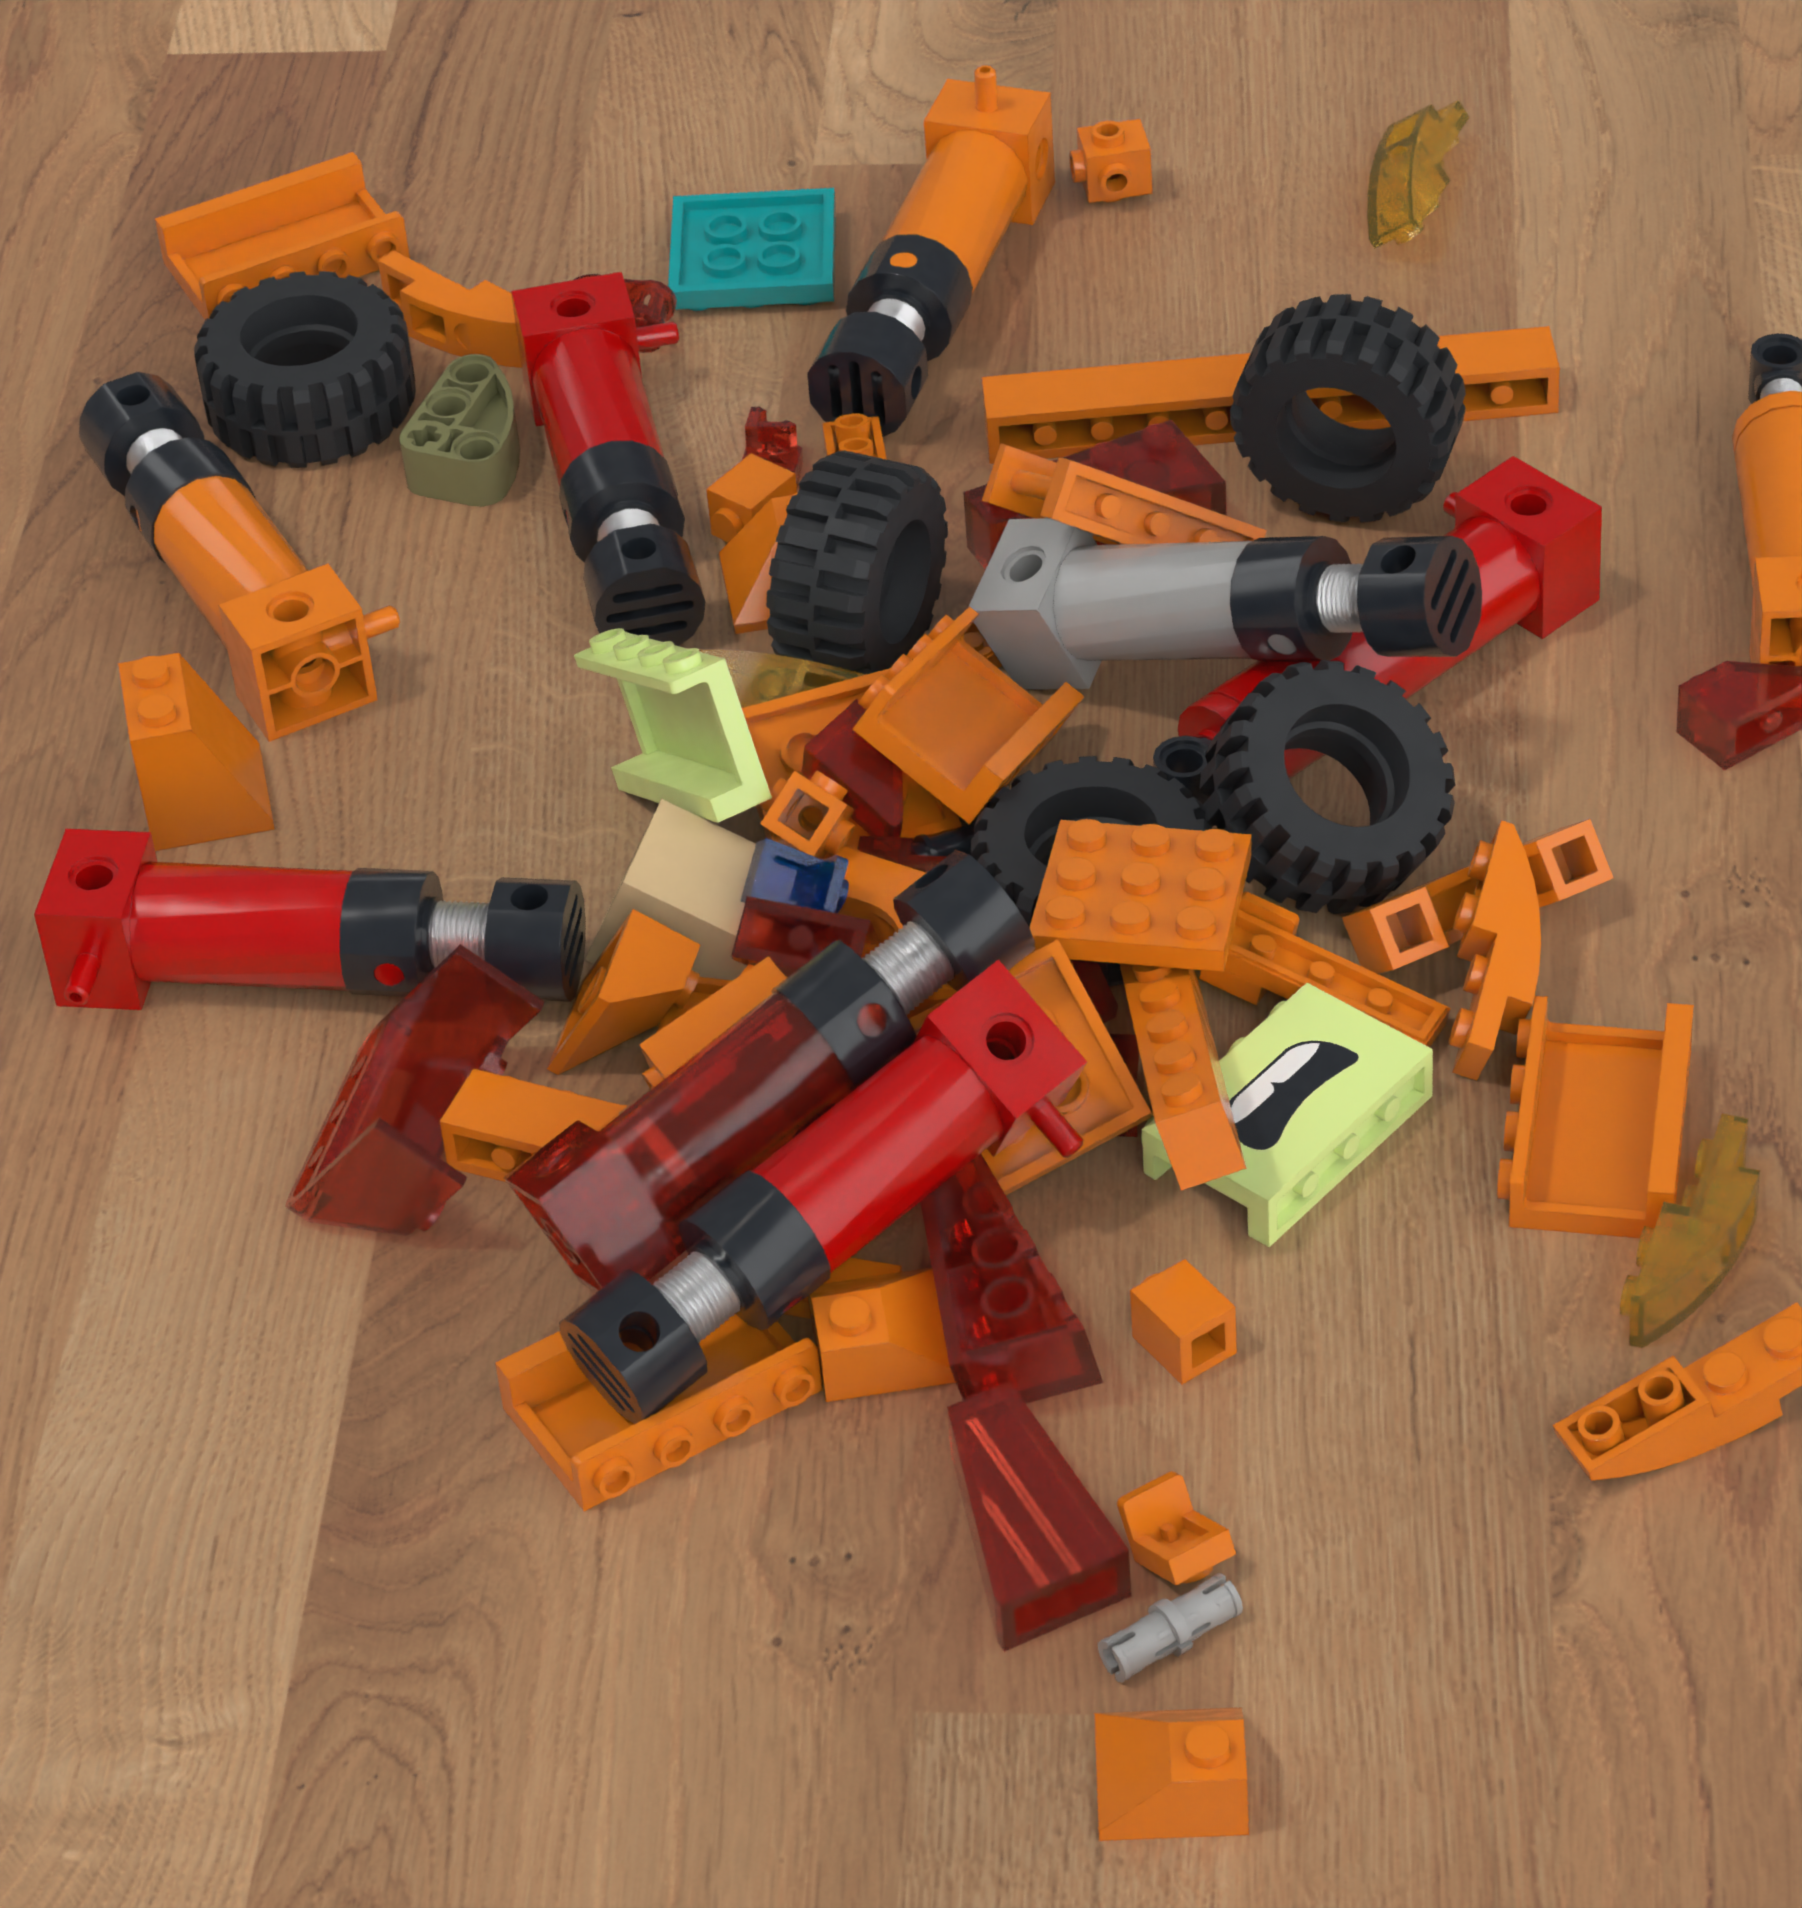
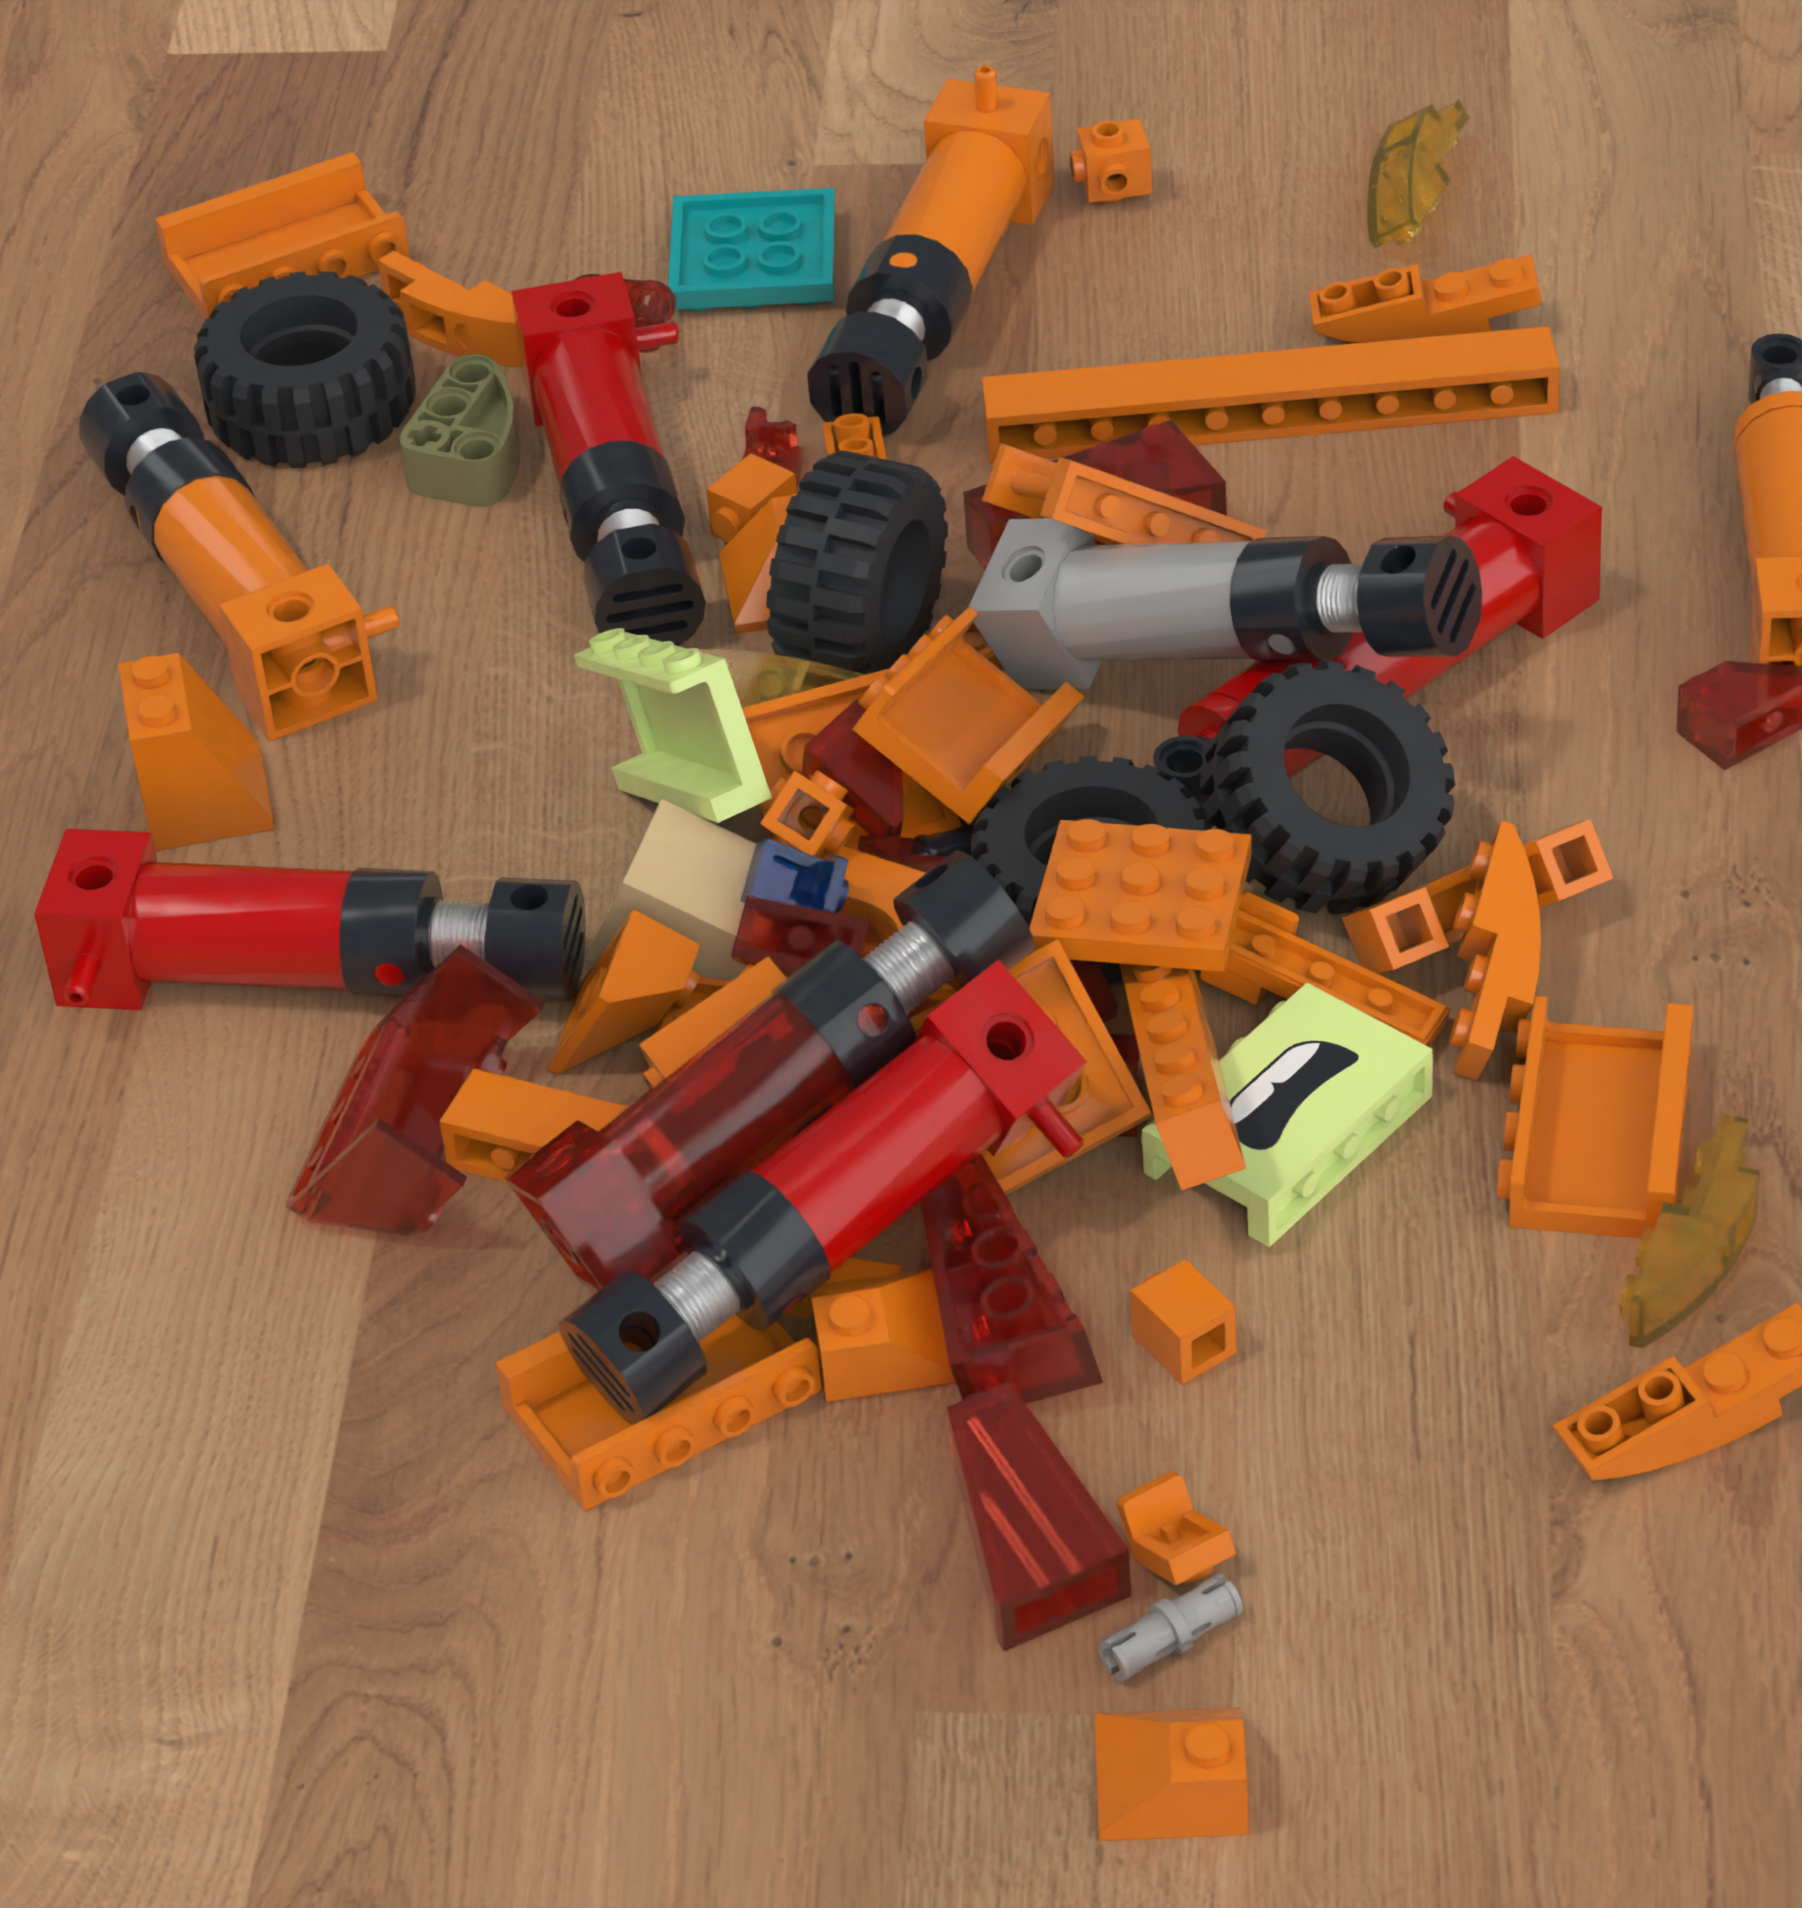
black tyre [1230,294,1466,523] -> none
none -> orange slope [1309,254,1543,343]

